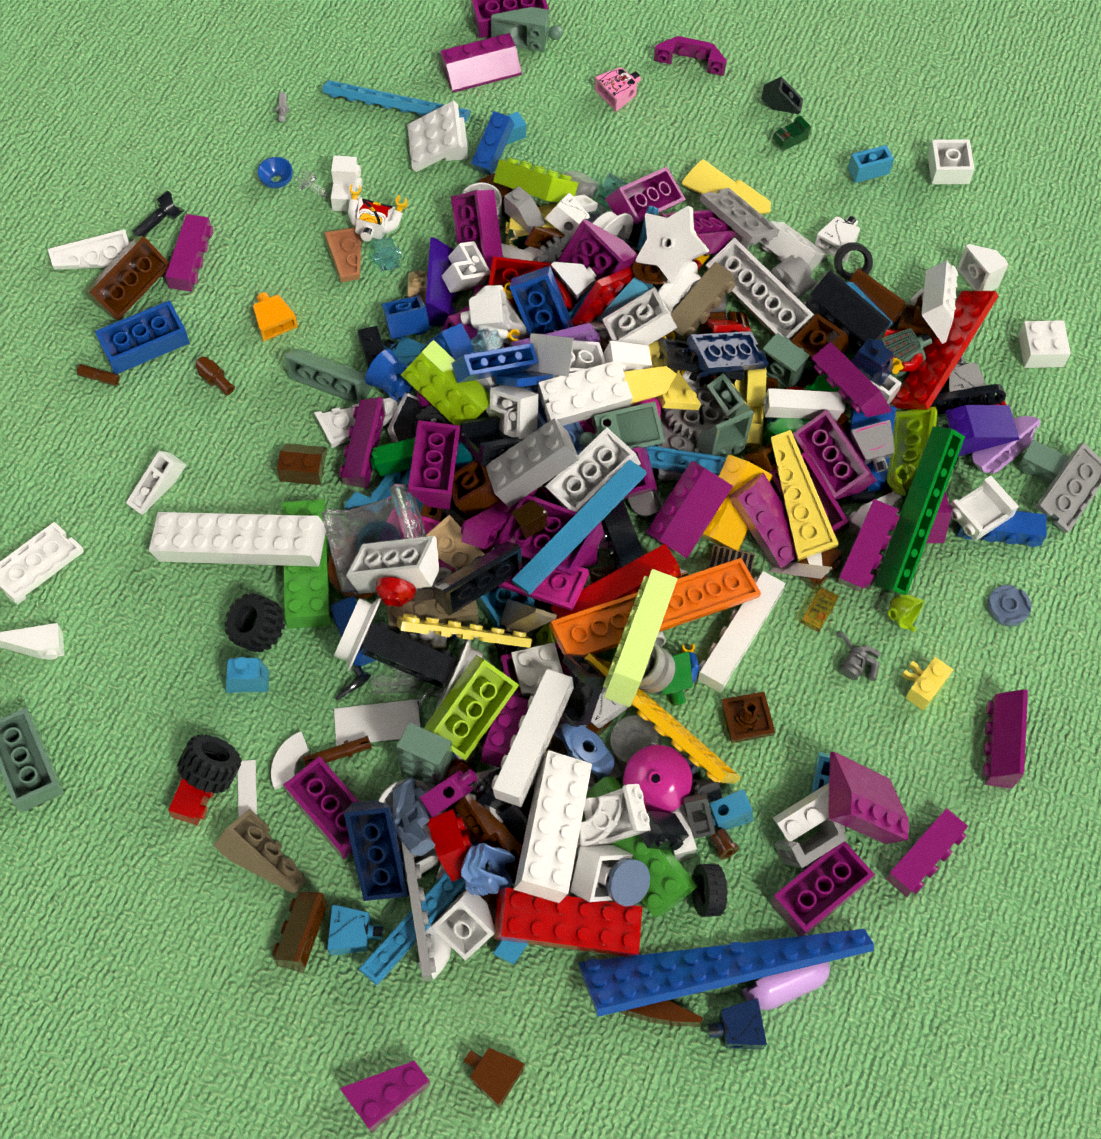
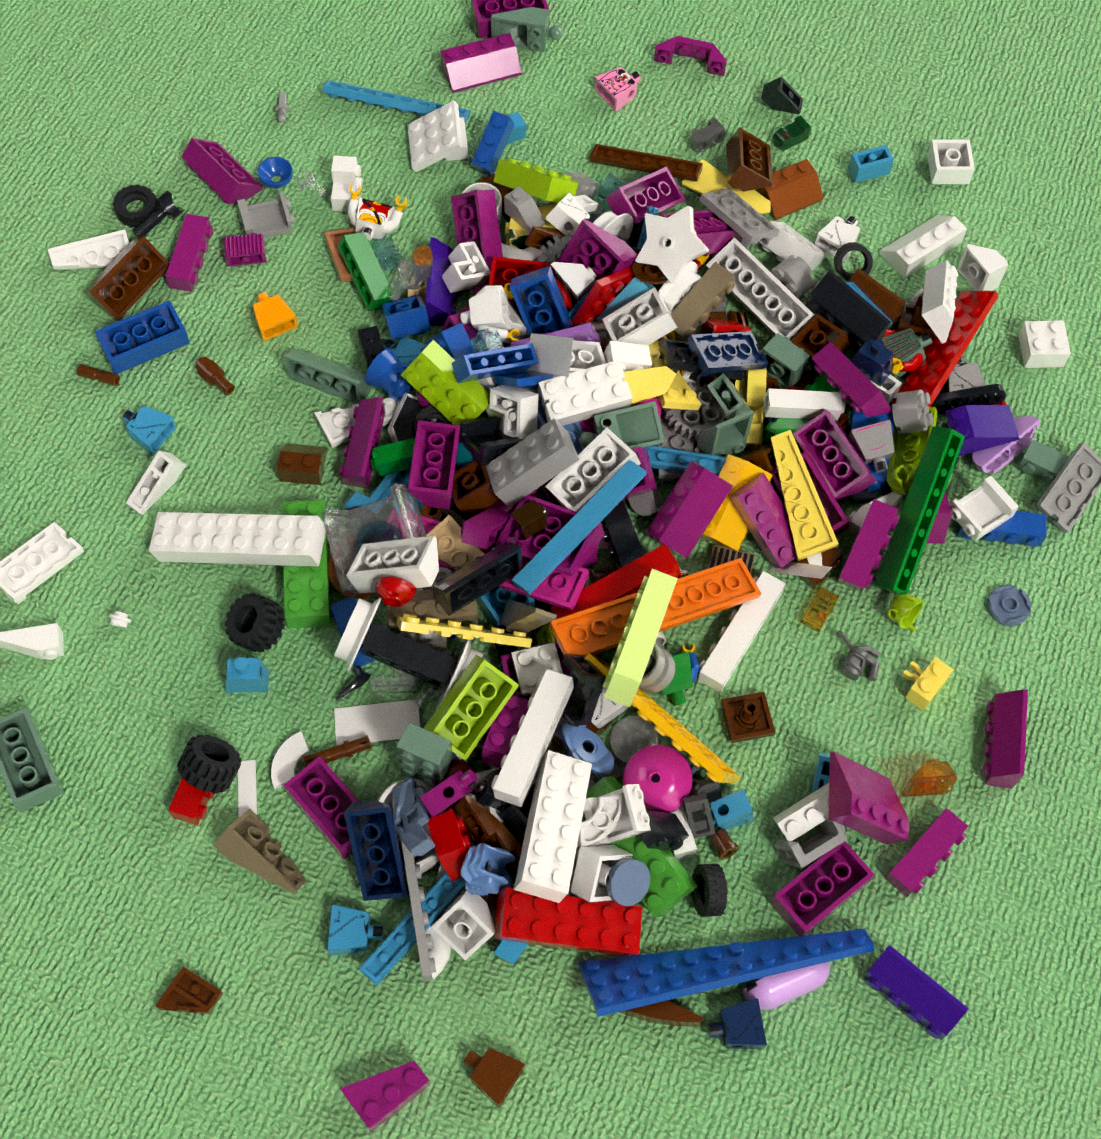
reddish brown slope [272,892,328,973] -> none
none -> white plate [109,611,131,628]
none -> black tyre [113,184,159,228]
none -> dark azure torso [122,406,176,456]
none -> reddish brown wing [155,967,224,1014]
none -> magenta slope [181,138,263,204]
none -> magenta brick [224,233,267,266]
none -> light grey panel [237,191,295,239]
none -> brick [338,232,395,311]
none -> clear plate [389,246,433,300]
none -> reddish brown tile [590,144,703,182]
none -> flat silver leg [690,117,725,152]
none -> reddish brown slope [726,127,773,192]
none -> dark orange slope [756,159,824,221]
none -> dark purple slope [864,945,969,1040]
none -> white slope [879,215,967,279]
none -> light grey brick [892,390,933,434]
none -> clear orange slope [902,759,957,797]

